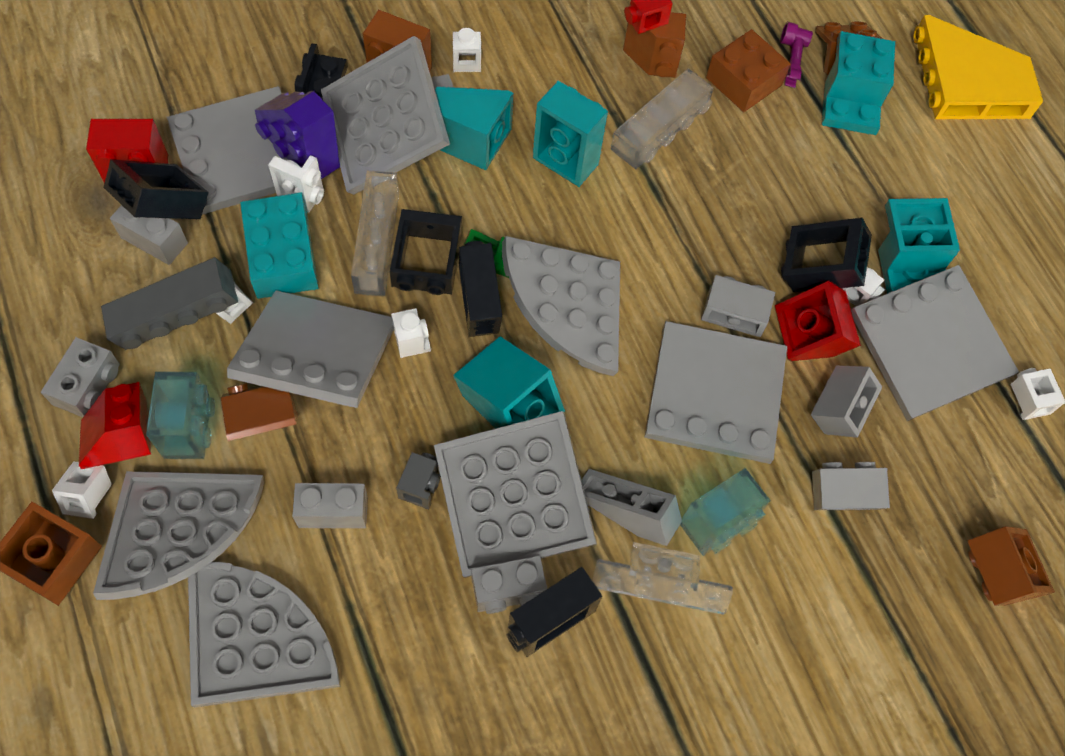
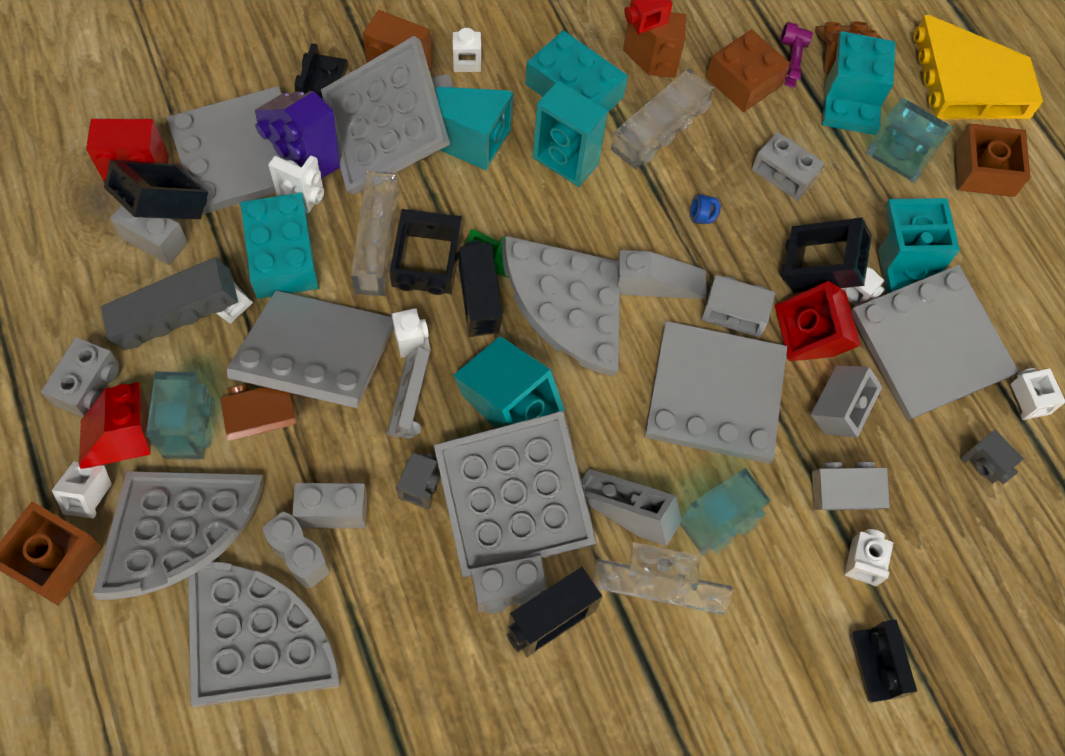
dark orange slope [967,526,1055,606] -> none
none -> light grey brick [263,511,330,589]
none -> light grey hinge [386,347,430,439]
none -> teal brick [525,30,628,112]
none -> light grey slope [617,250,707,299]
none -> blue tile [690,194,721,225]
none -> light grey brick [752,132,825,201]
none -> white brick [844,529,894,586]
none -> black bracket [850,619,917,703]
none -> clear light blue brick [866,97,953,183]
none -> dark orange brick [955,123,1031,197]
none -> dark grey brick [960,429,1024,484]

